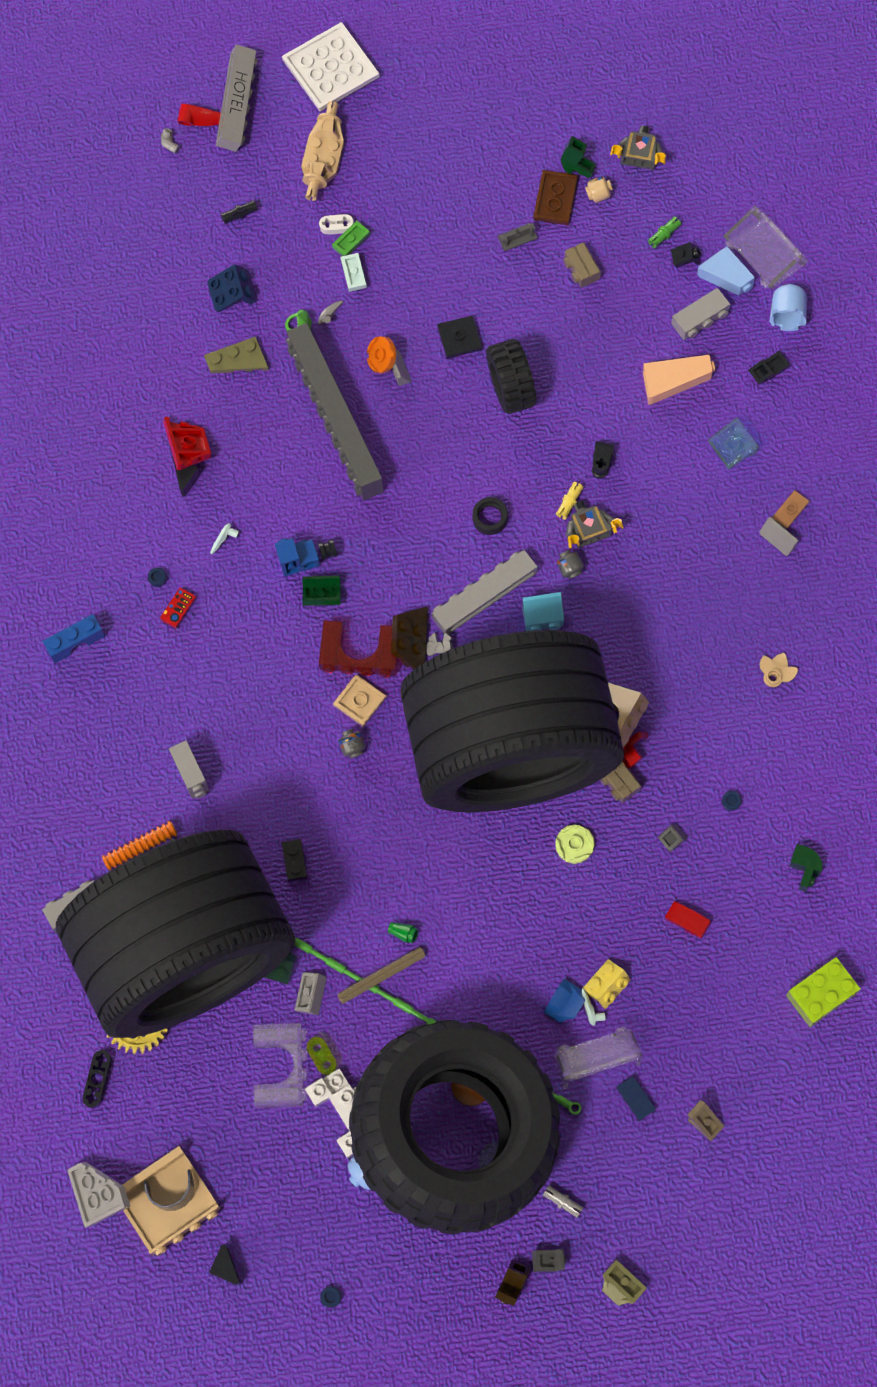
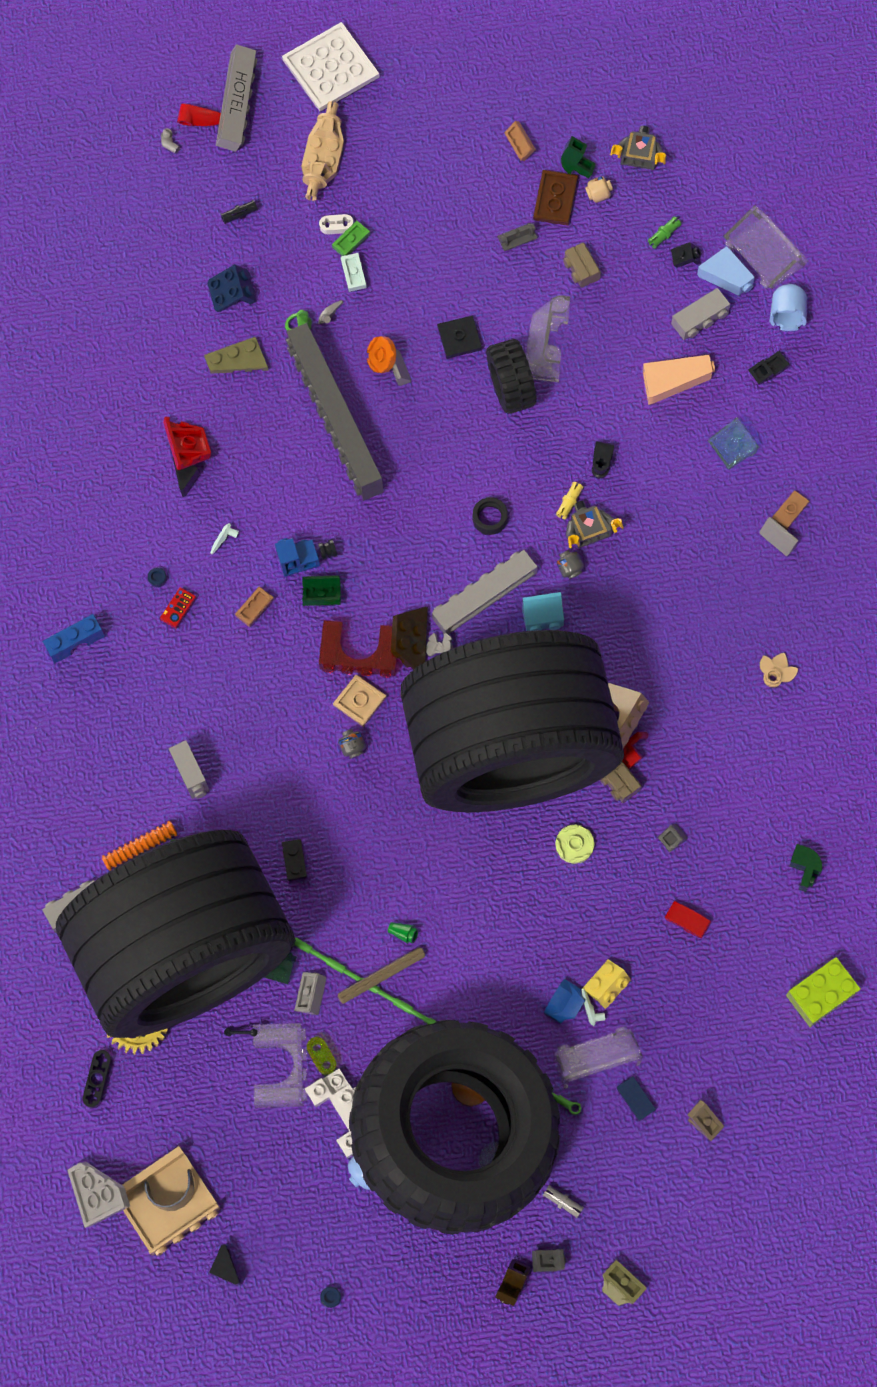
dark blue tile [721,791,742,811] -> none
none -> black hinge [224,1028,258,1037]
none -> medium nougat plate [235,587,274,627]
none -> medium nougat plate [504,121,536,161]
none -> clear windscreen [526,295,570,382]

